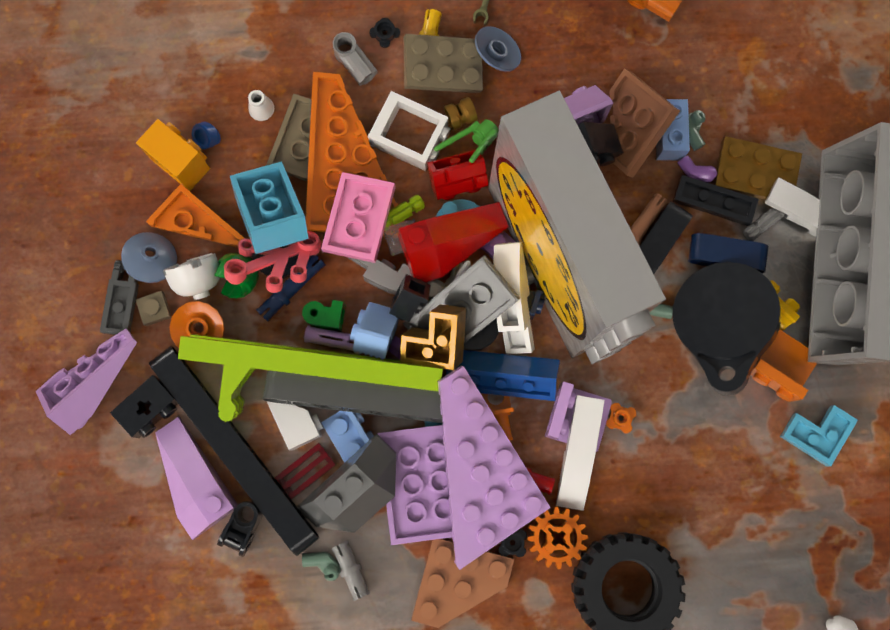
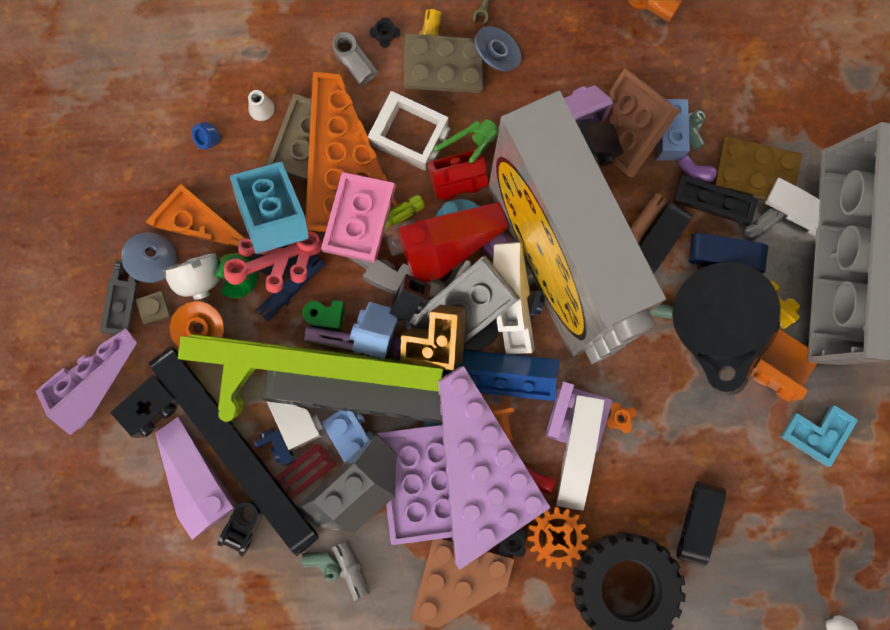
light orange brick [136,119,210,191] -> none
pearl gold wheel [444,97,478,131] -> none
none -> dark blue bracket [254,428,297,466]
none -> black beam [676,480,726,567]

